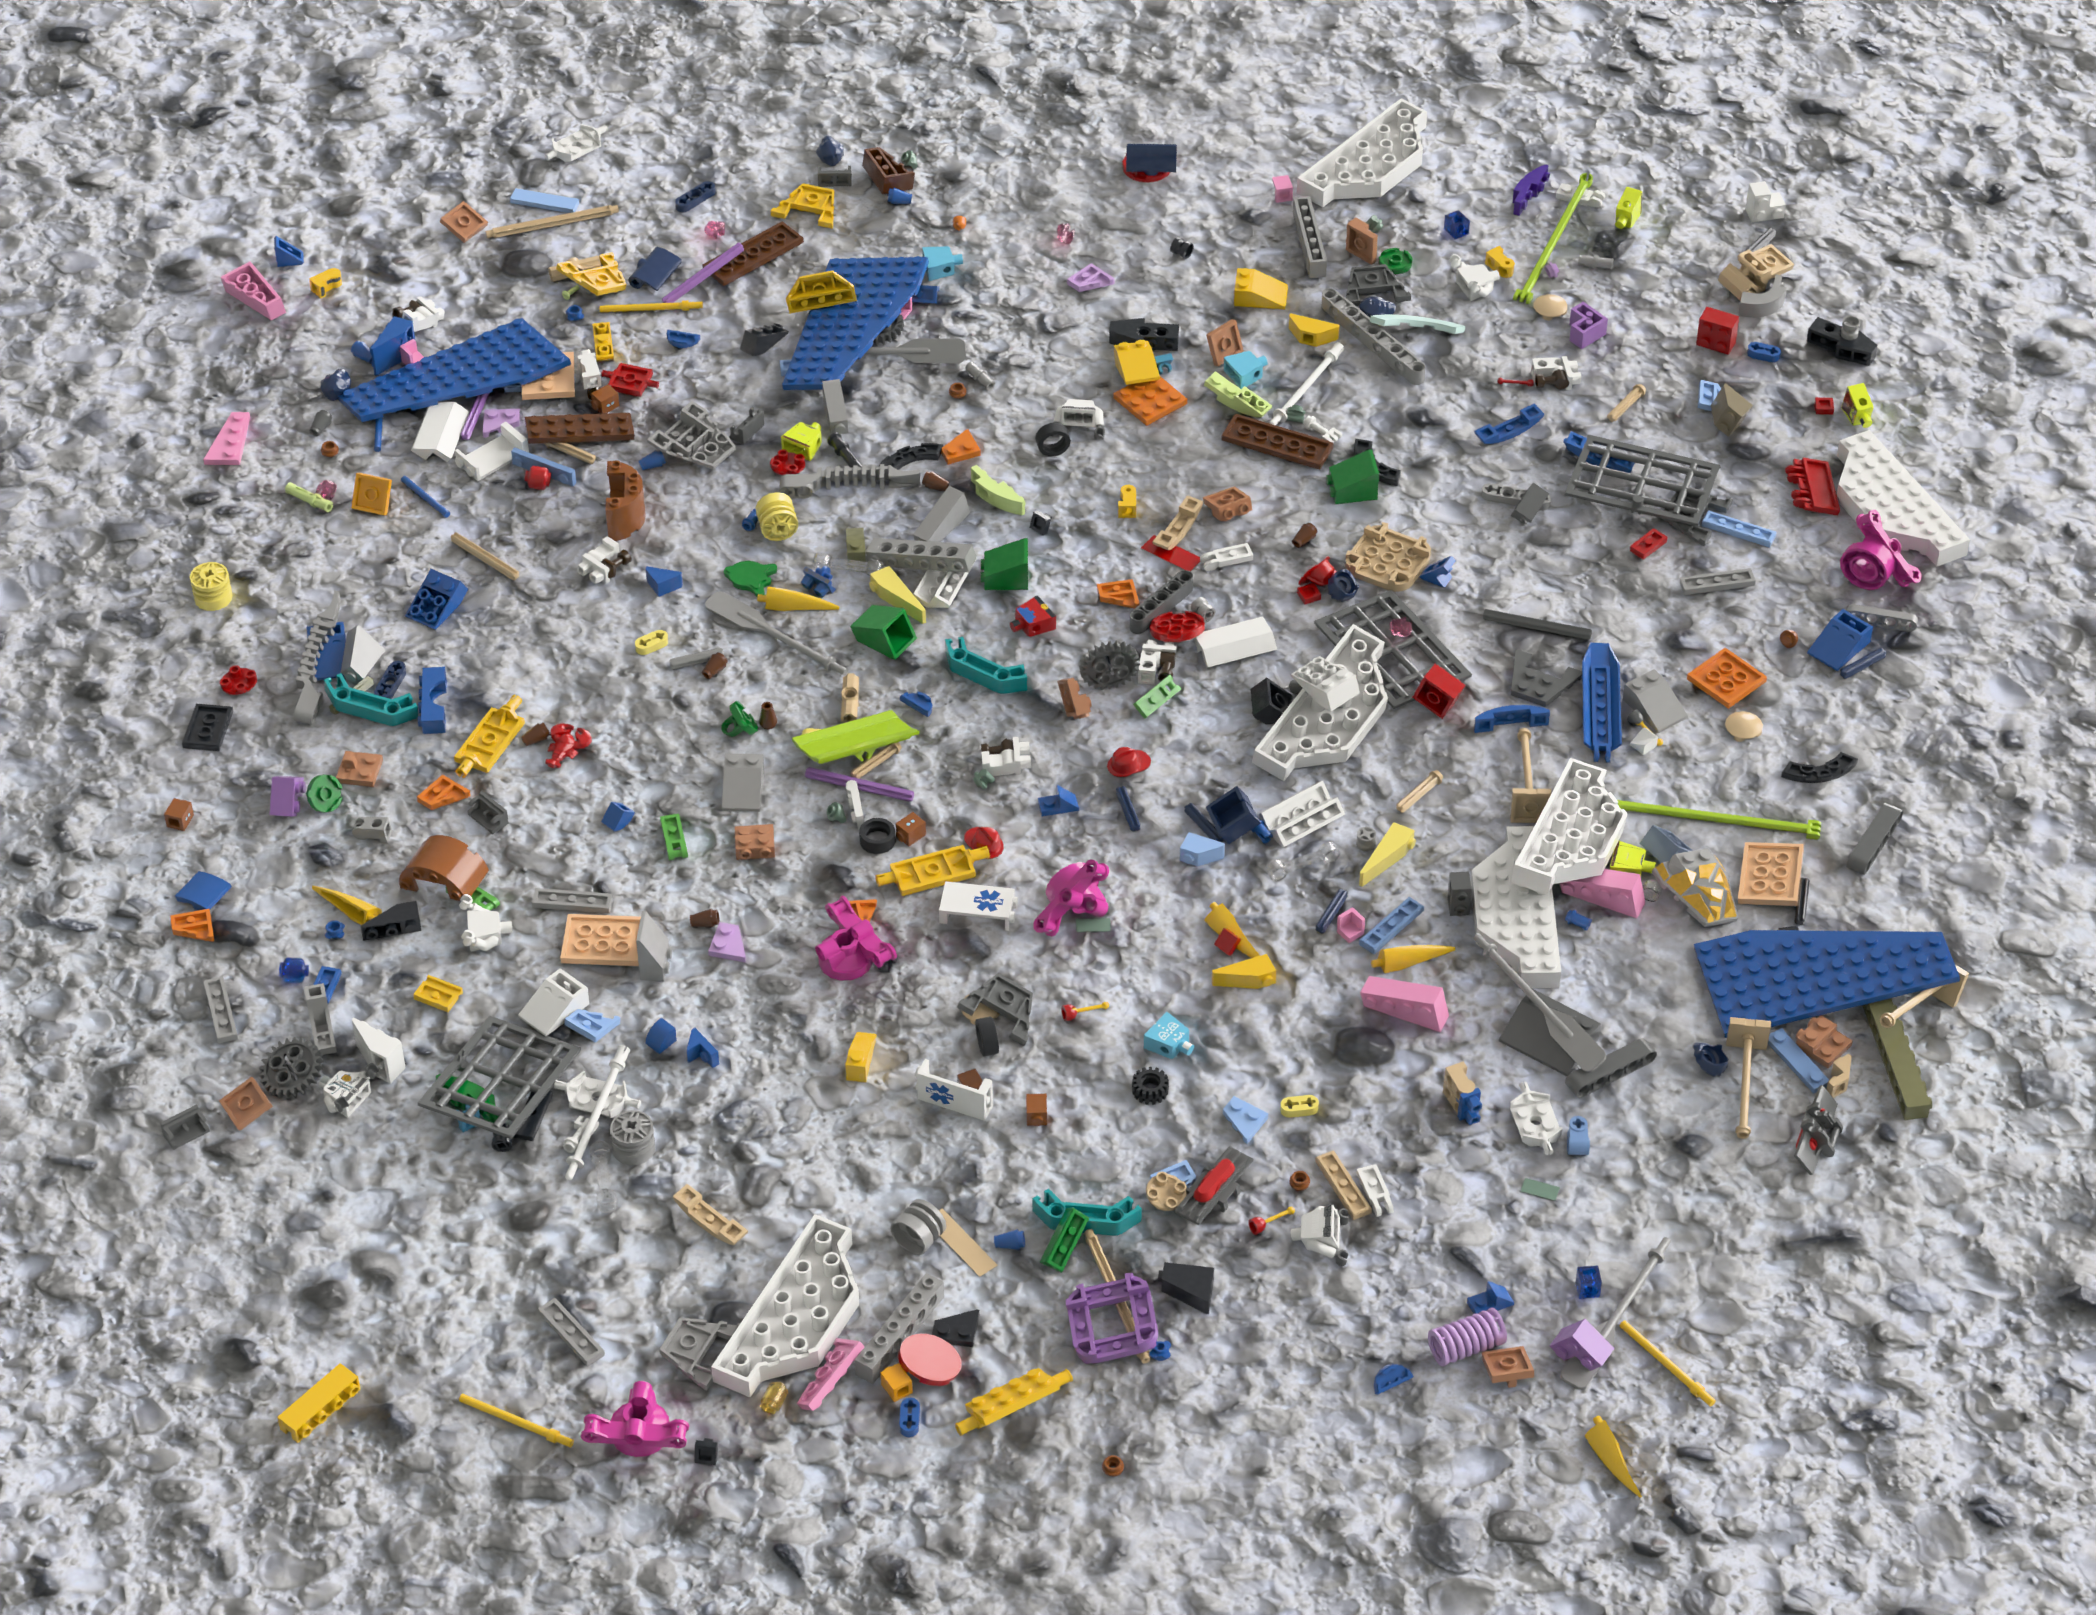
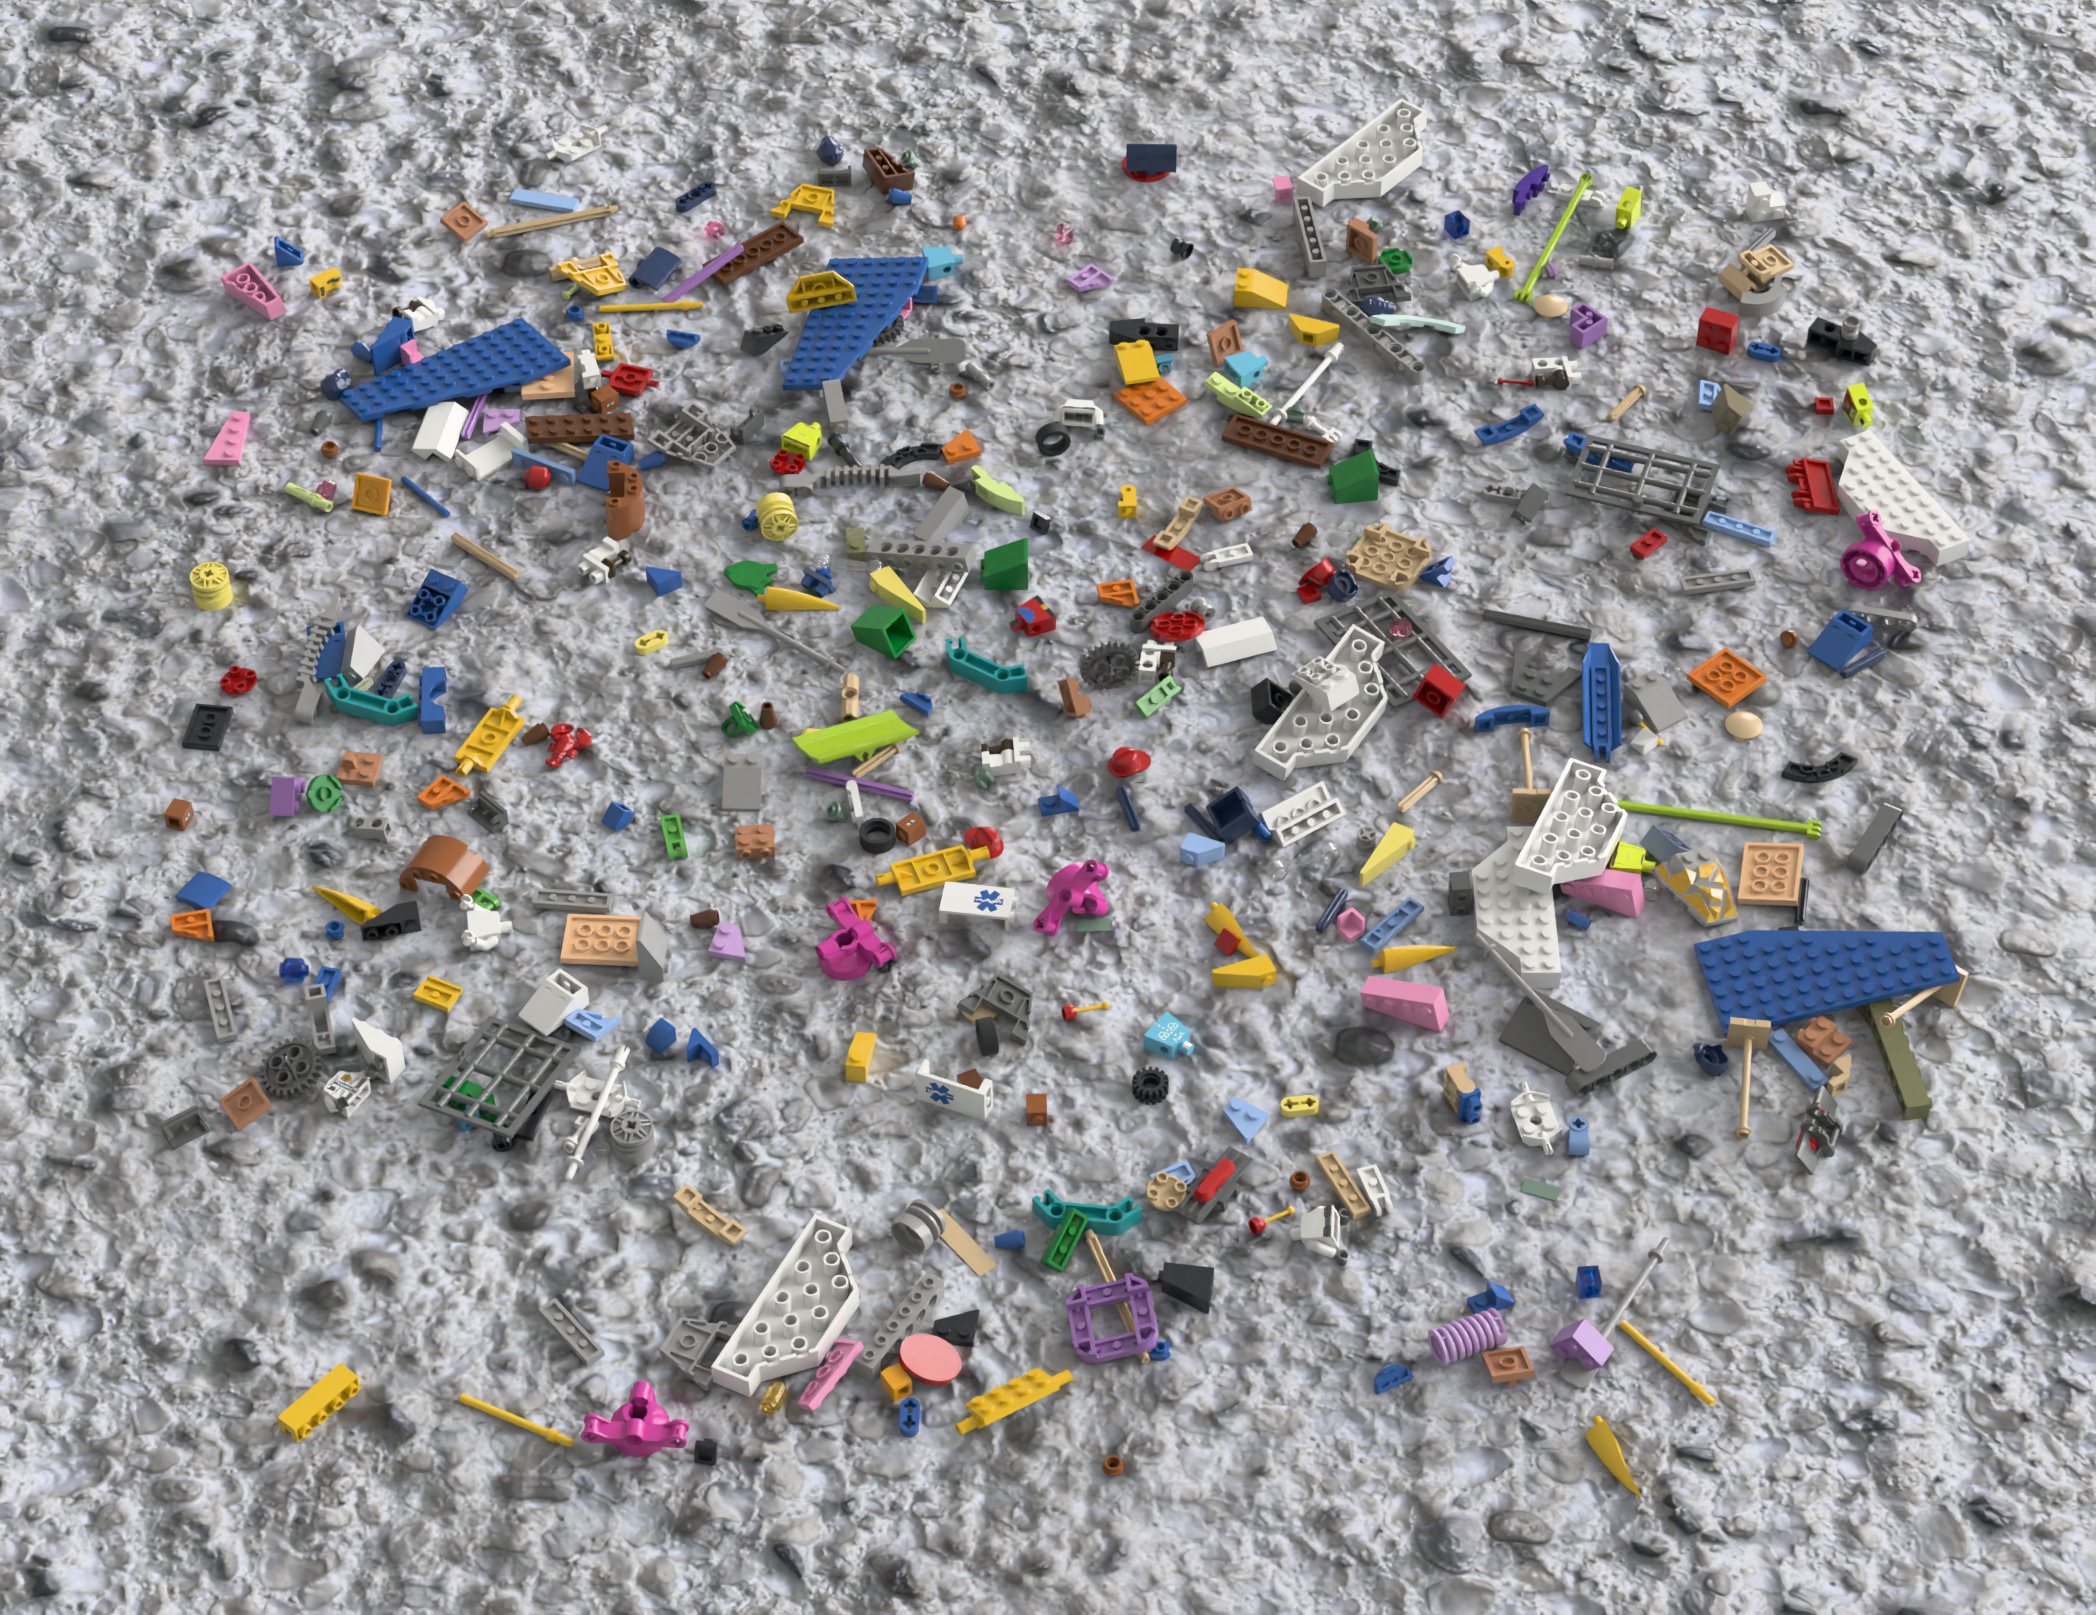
none -> blue slope [577,434,634,492]

